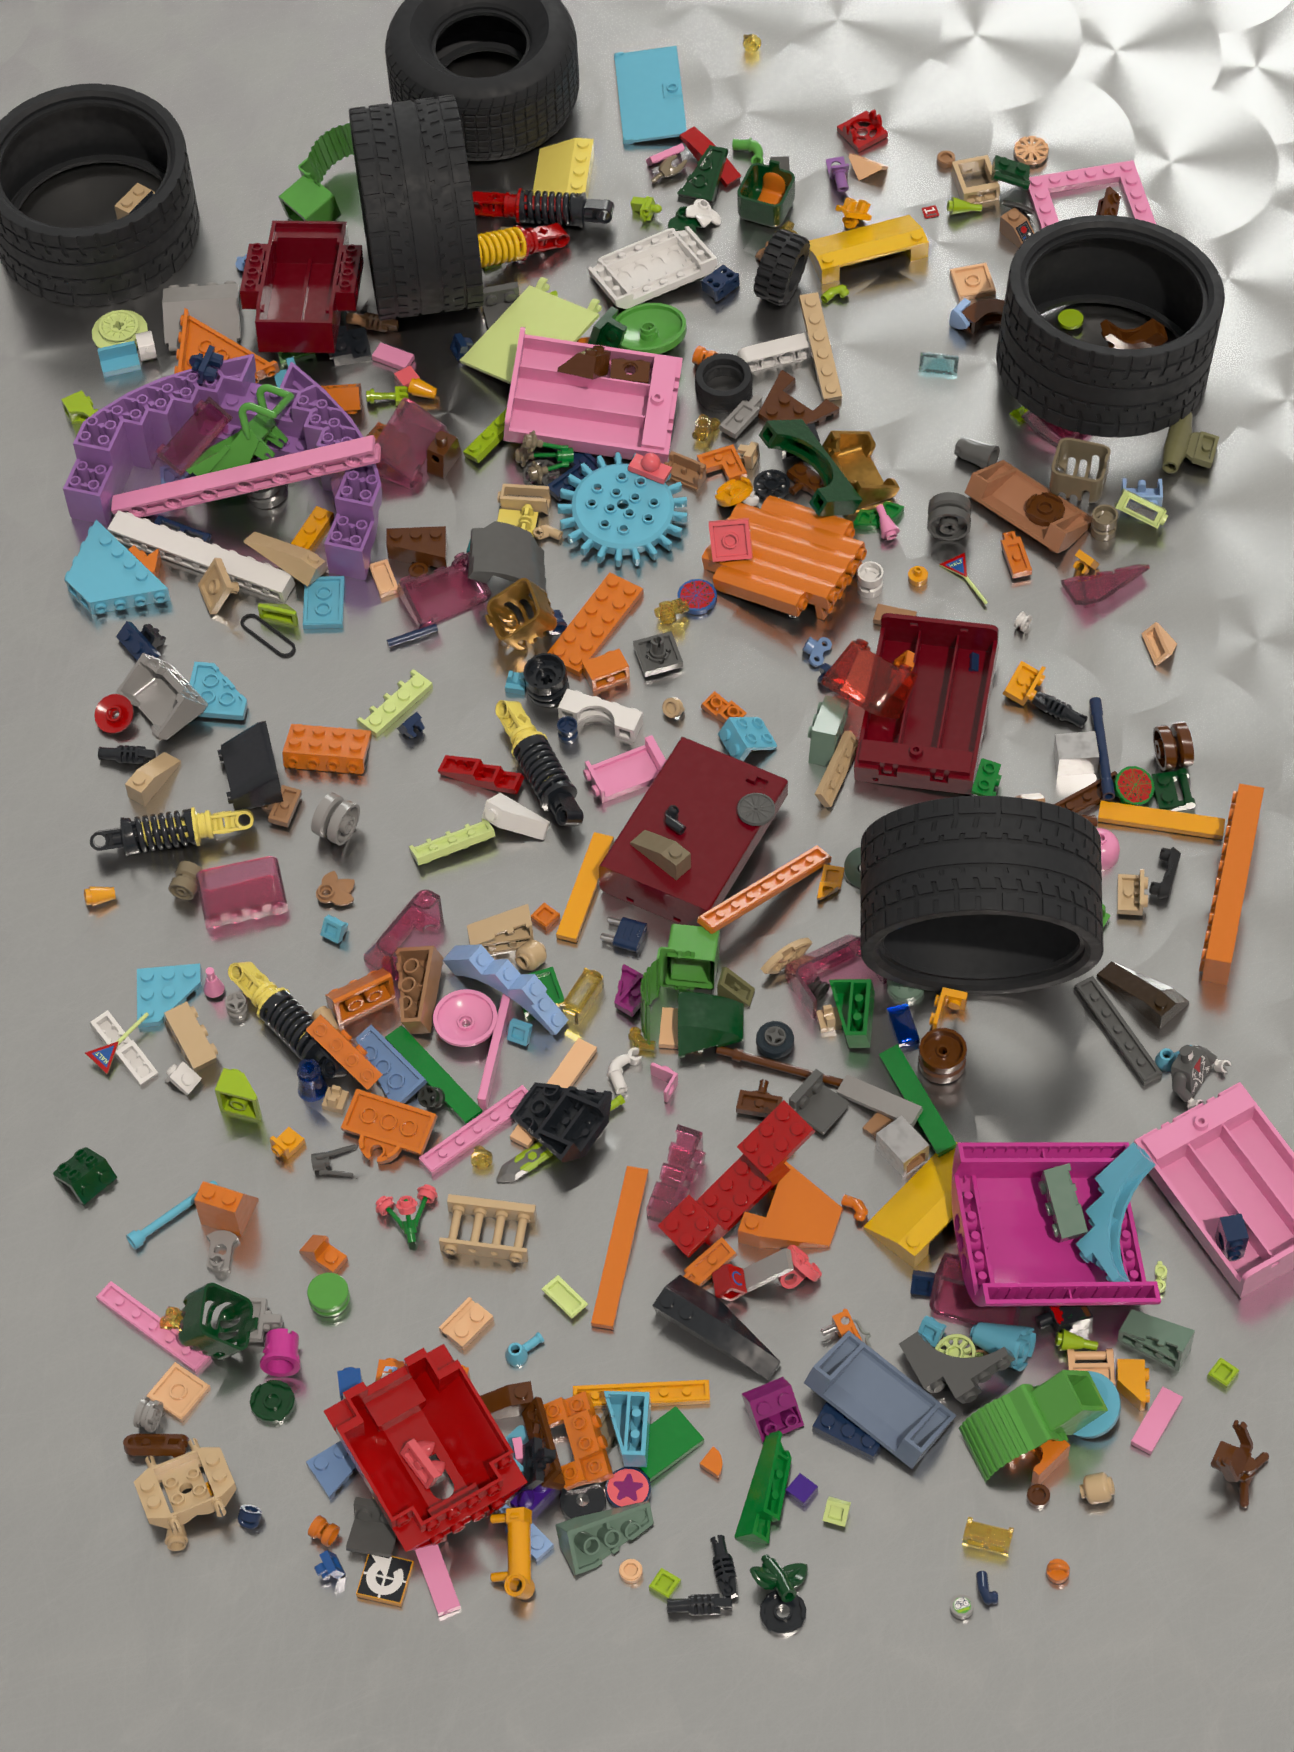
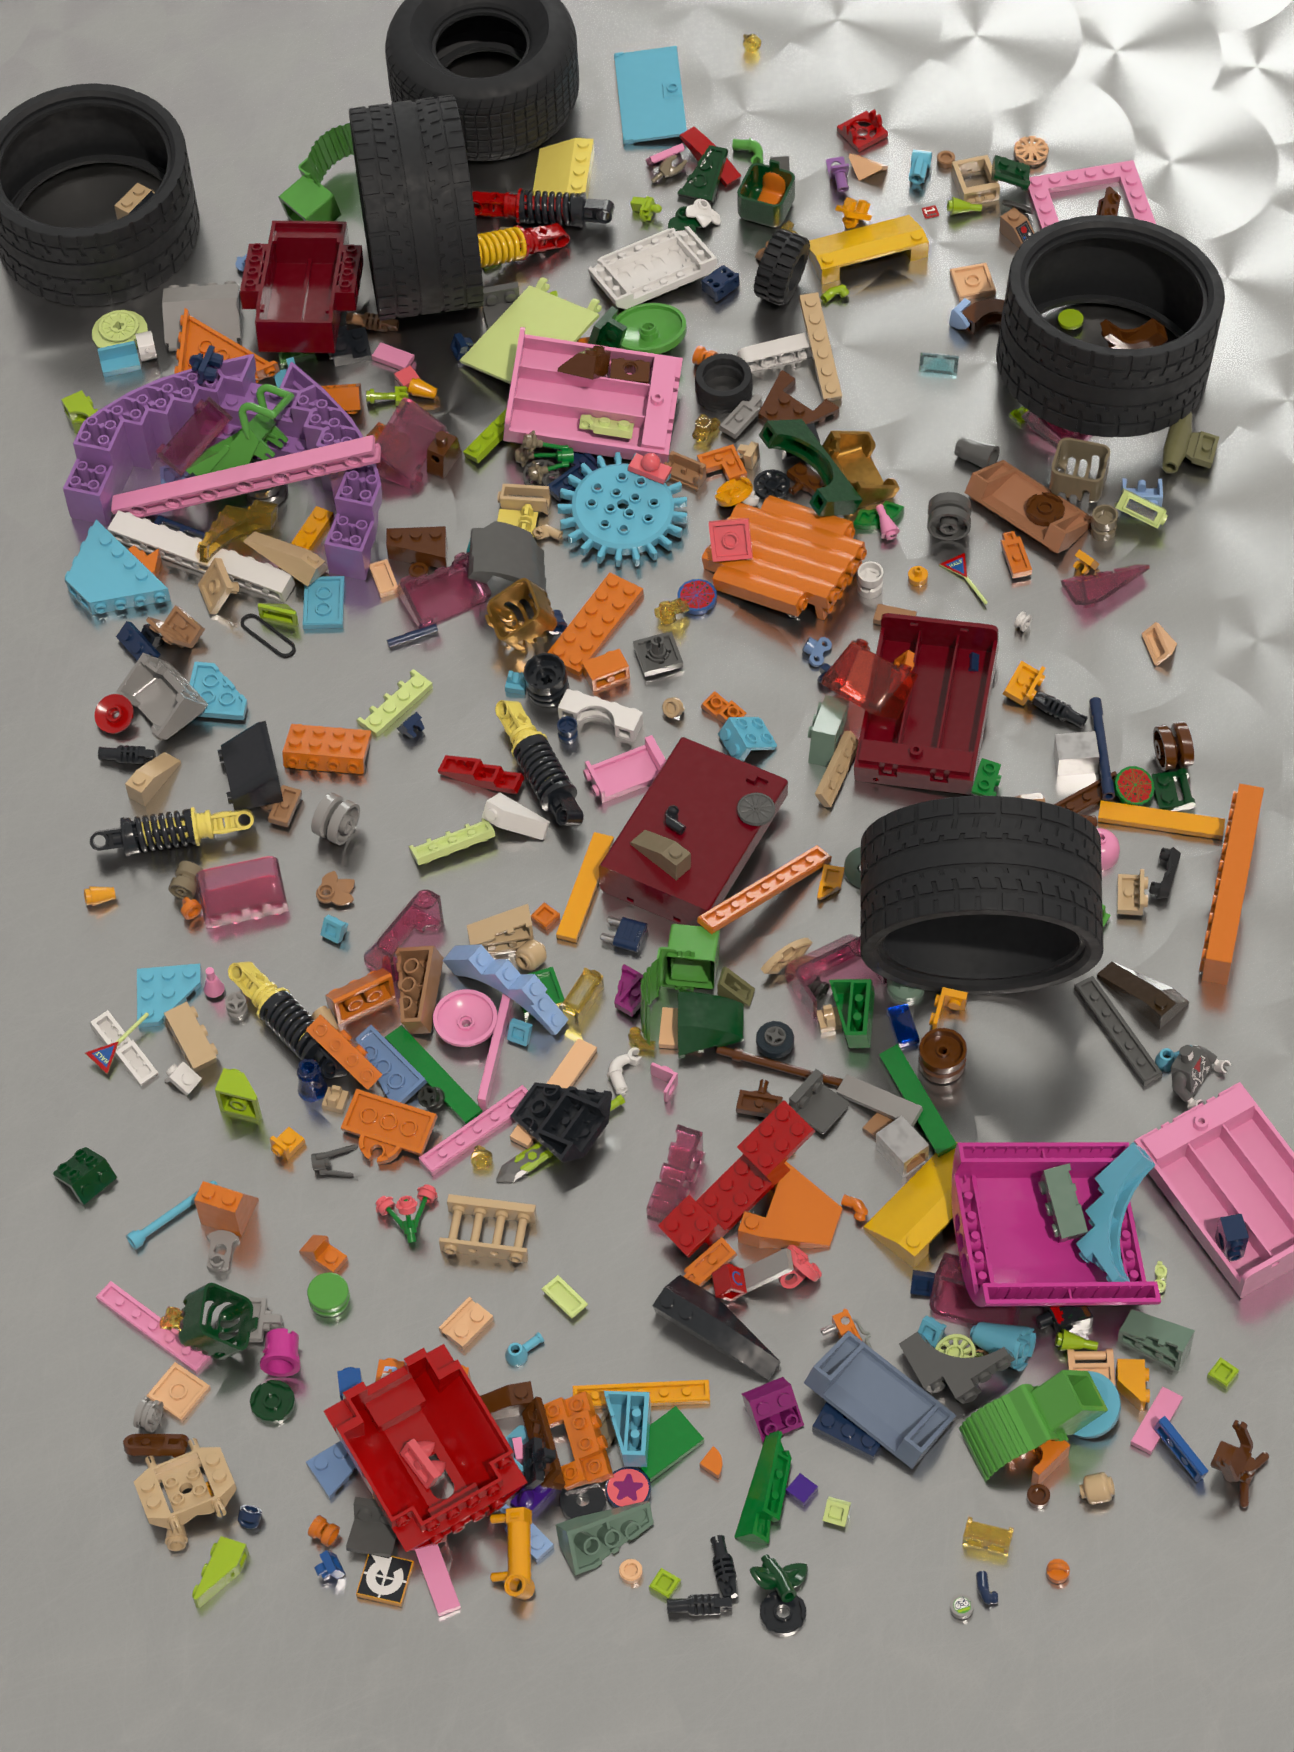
orange tile [591,1166,649,1330] -> none
none -> medium nougat bracket [146,605,205,648]
none -> orange tile [180,897,202,920]
none -> lime slope [192,1536,249,1608]
none -> clear yellow arch [197,500,278,563]
none -> yellowish green hinge [579,414,634,439]
none -> medium azure piece [909,149,932,185]
none -> blue tile [1154,1416,1208,1482]

